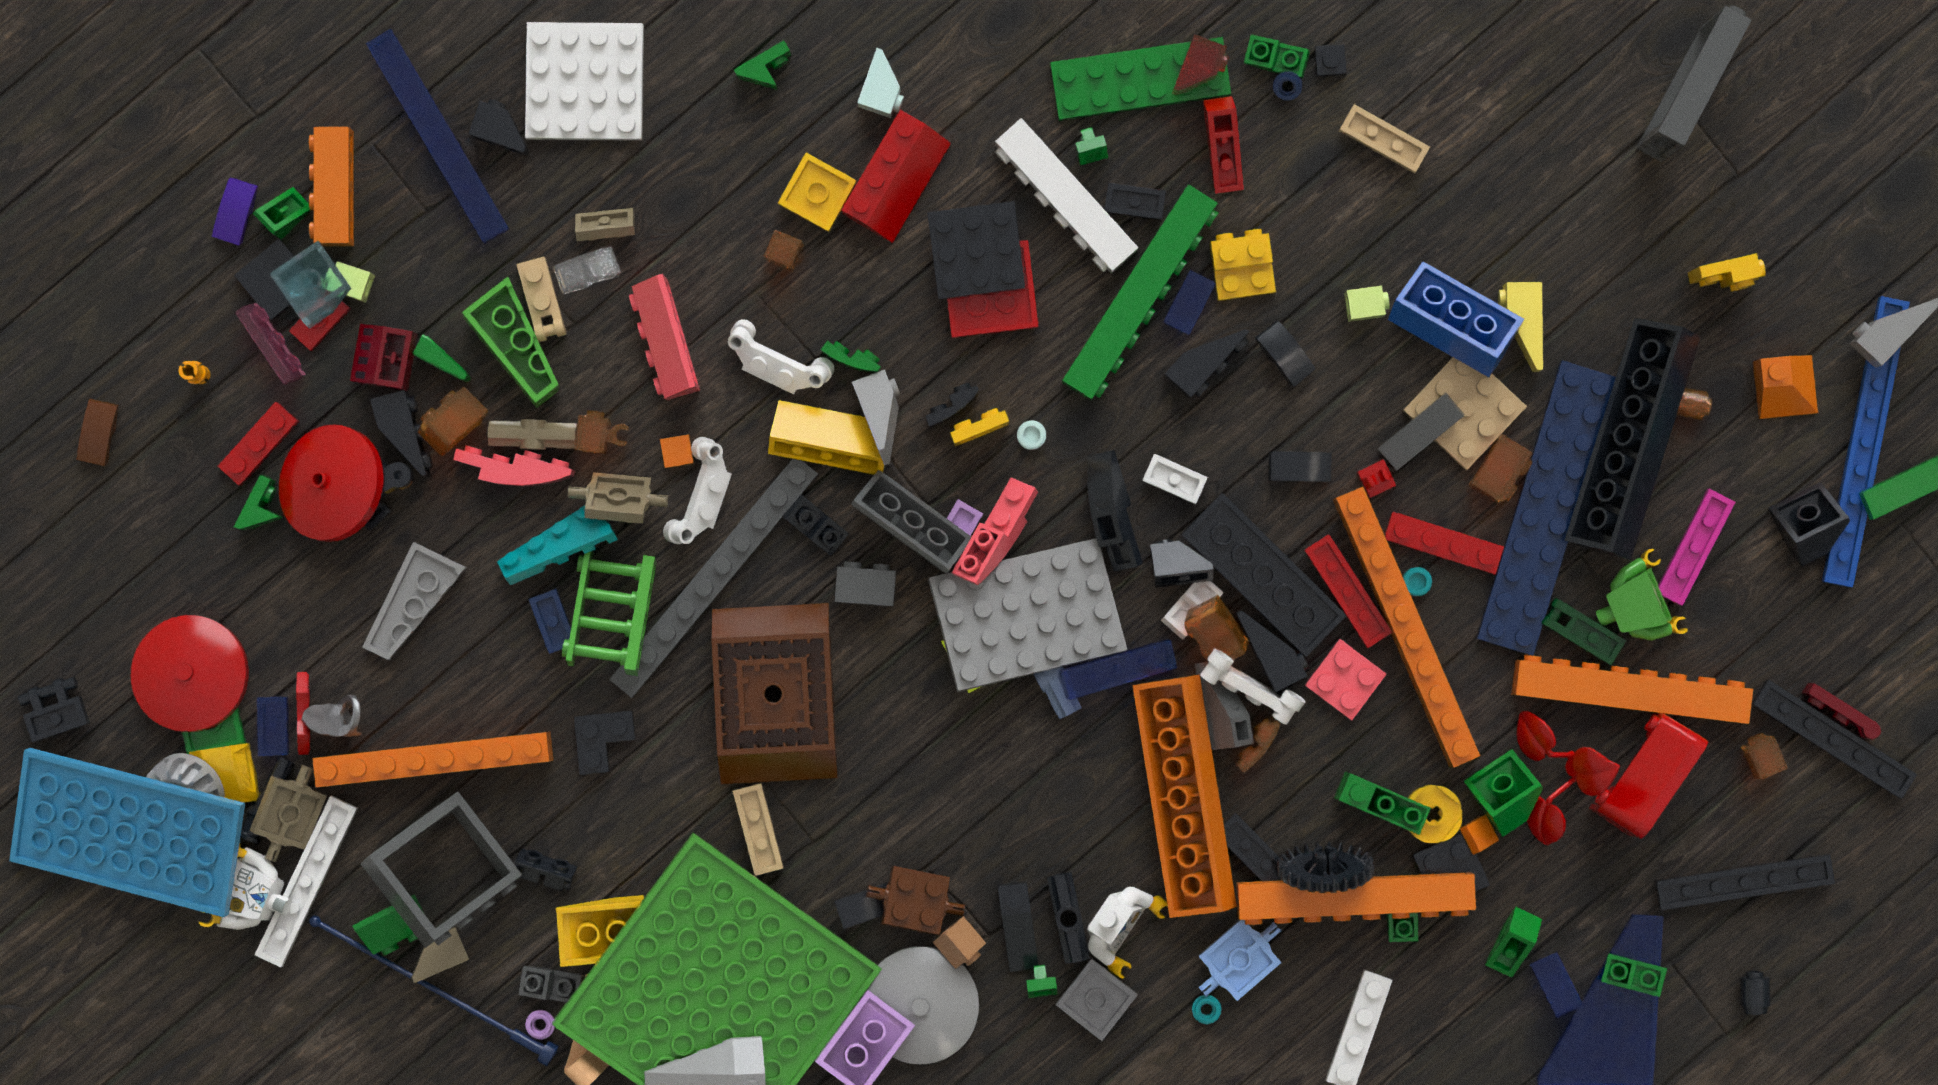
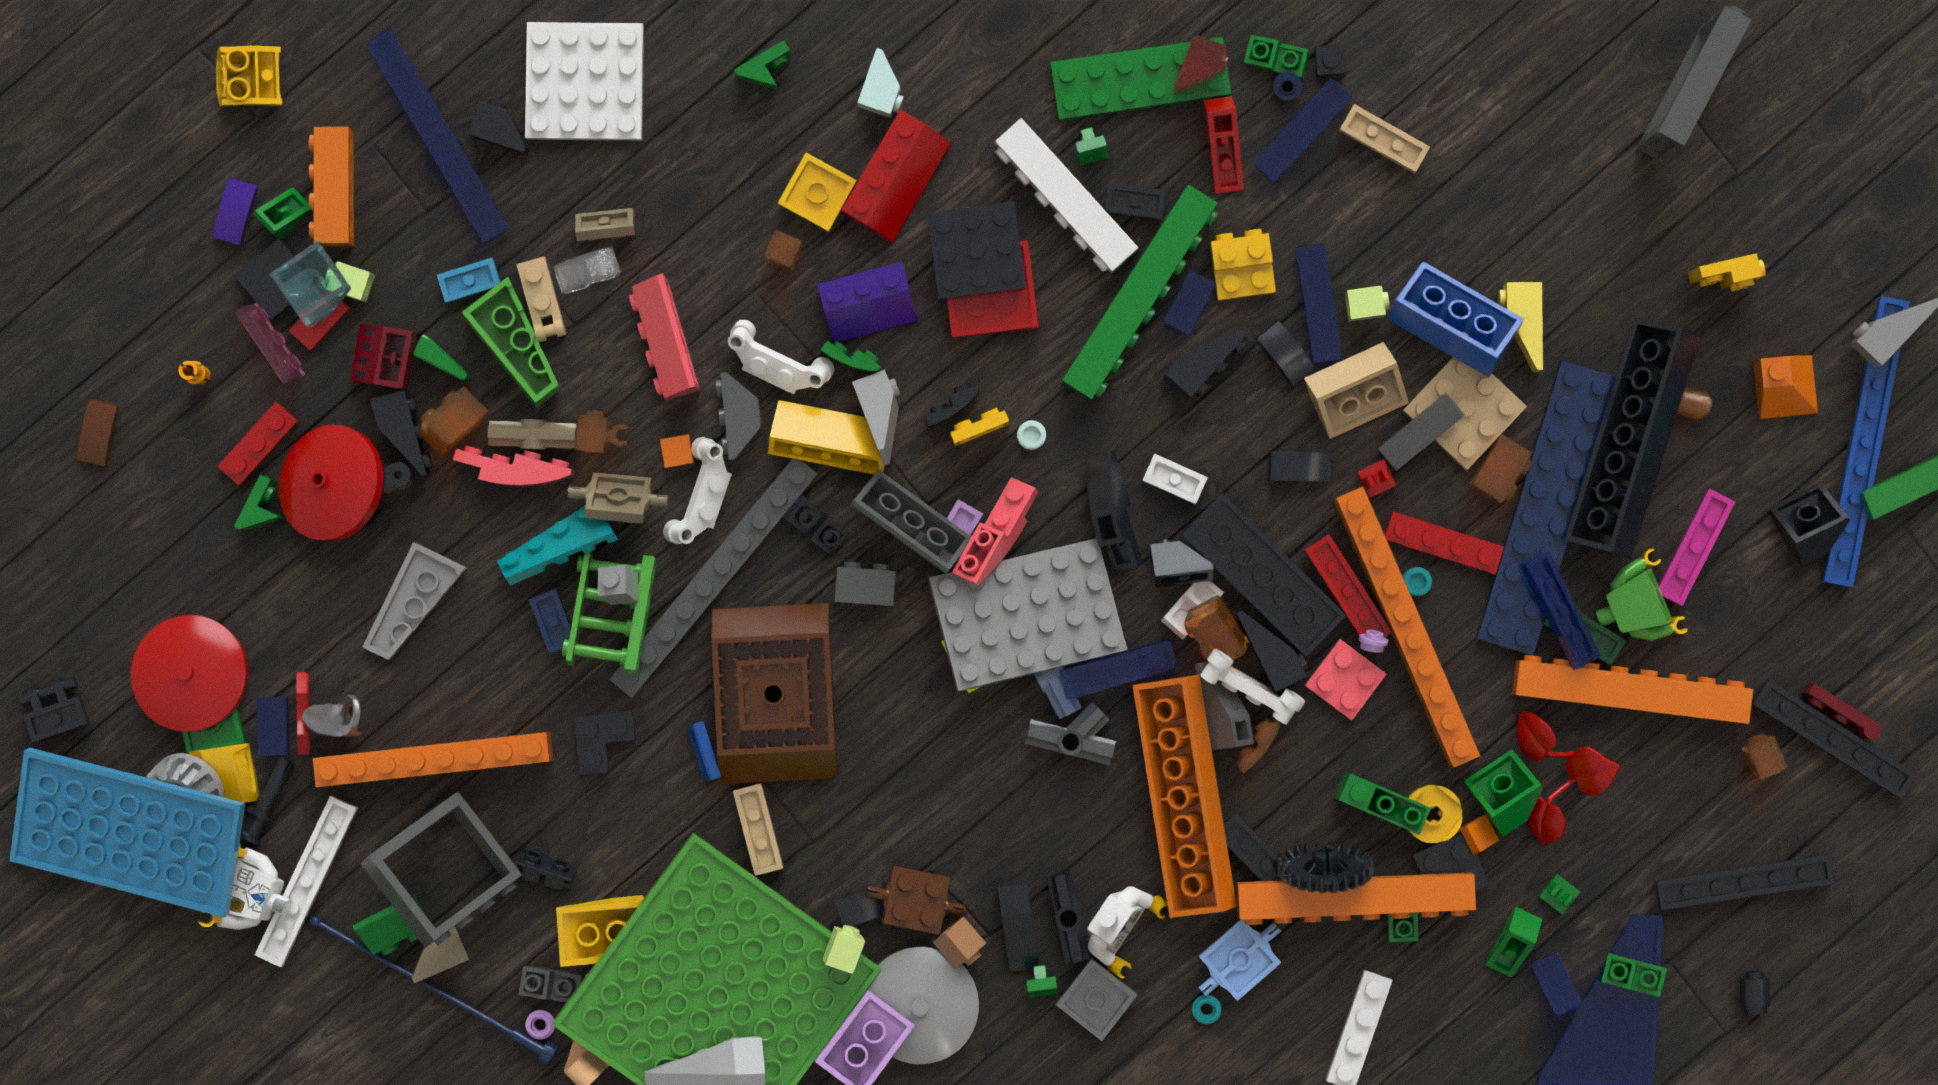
dark tan plate [249,765,327,862] -> none
red windscreen [1589,712,1708,839] -> none
none -> yellow slope [216,46,282,106]
none -> dark azure plate [437,258,501,304]
none -> light grey brick [598,565,638,605]
none -> blue tile [687,721,721,782]
none -> dark grey slope [716,372,762,461]
none -> dark purple slope [817,261,918,343]
none -> yellowish green brick [822,925,865,974]
none -> dark grey piece [1024,702,1116,765]
none -> clear blue plate [1252,78,1353,184]
none -> clear blue plate [1295,244,1342,364]
none -> tan slope [1304,342,1409,439]
none -> lavender plate [1359,630,1388,653]
none -> clear blue plate [1521,551,1601,670]
none -> green tile [1538,873,1580,915]

